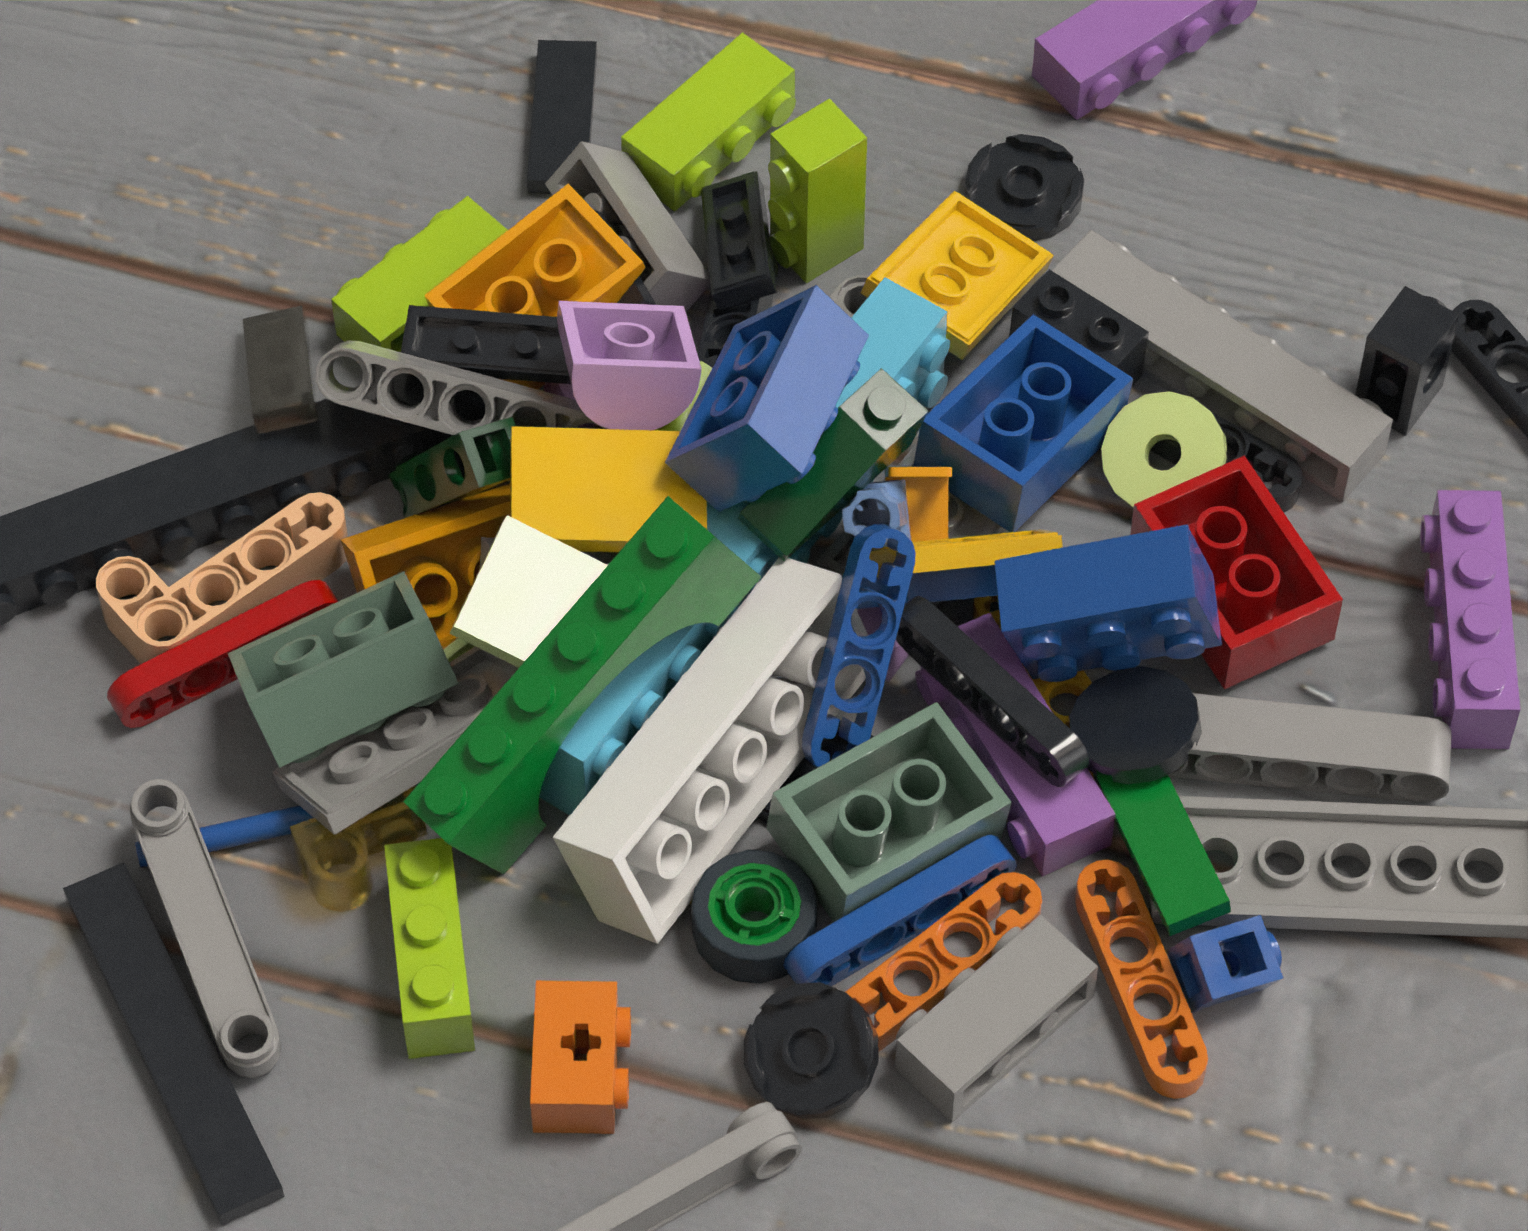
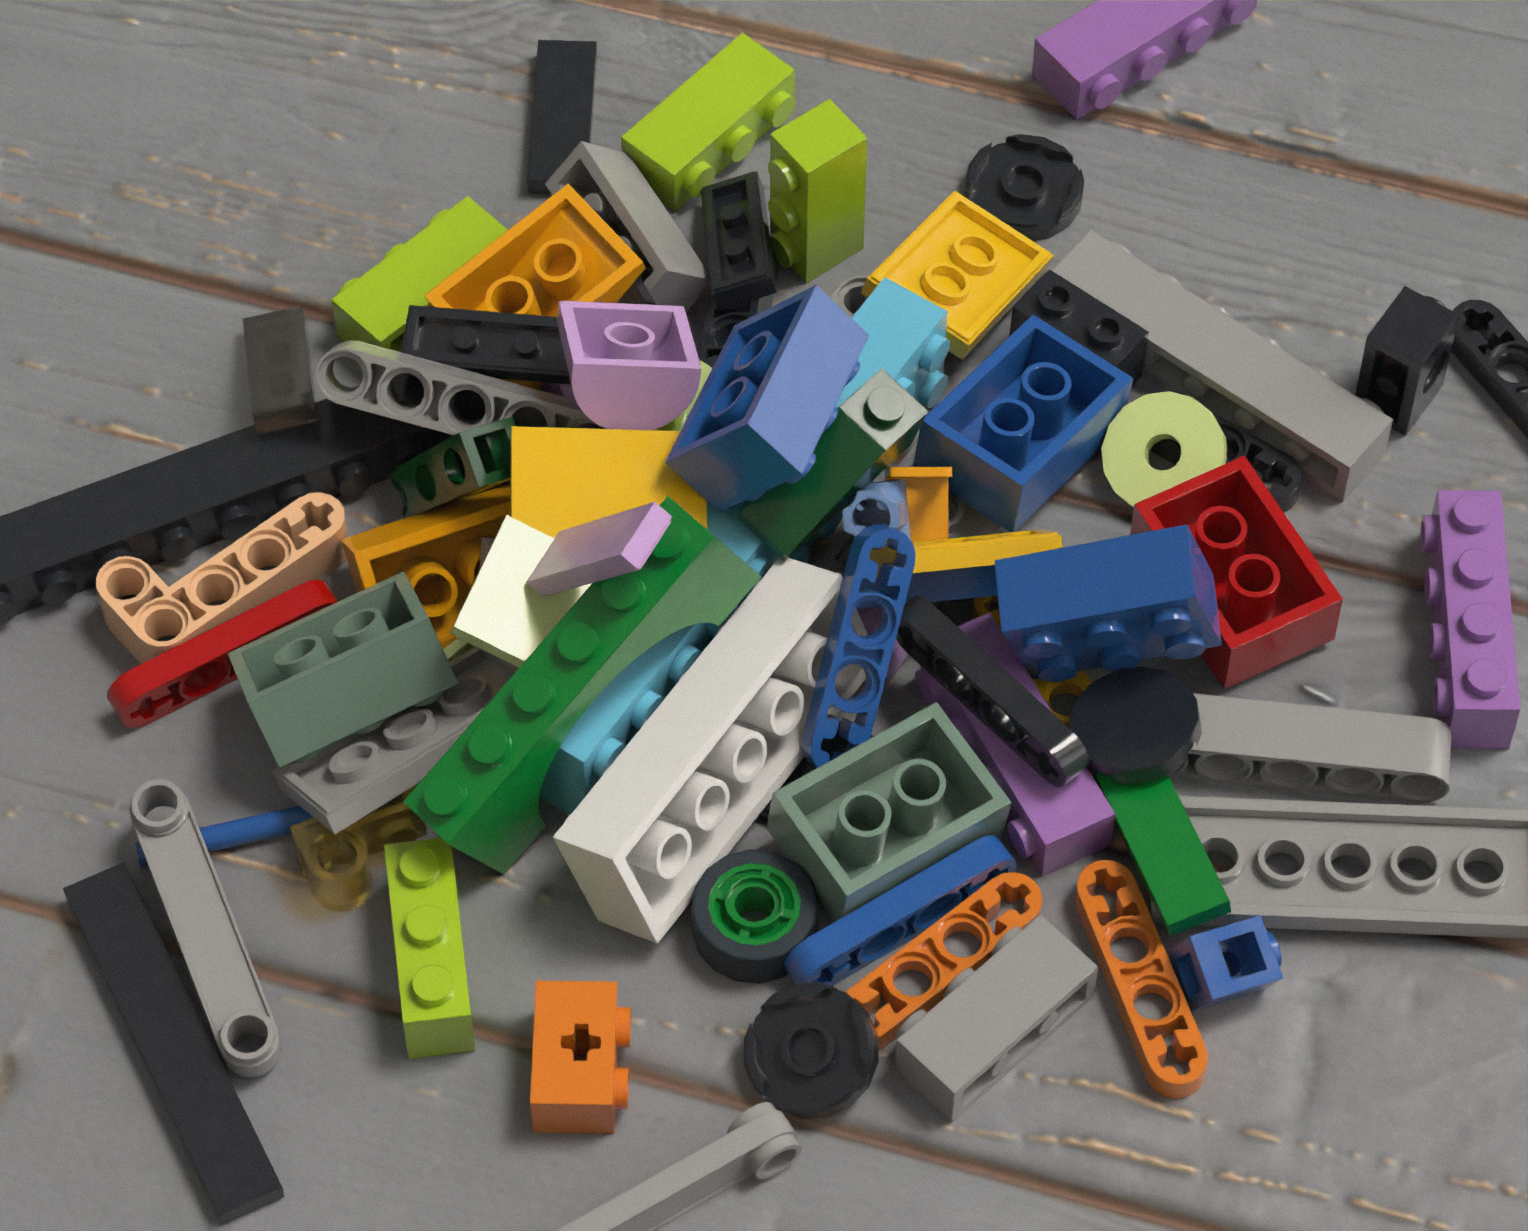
none -> lavender tile [526,502,672,597]

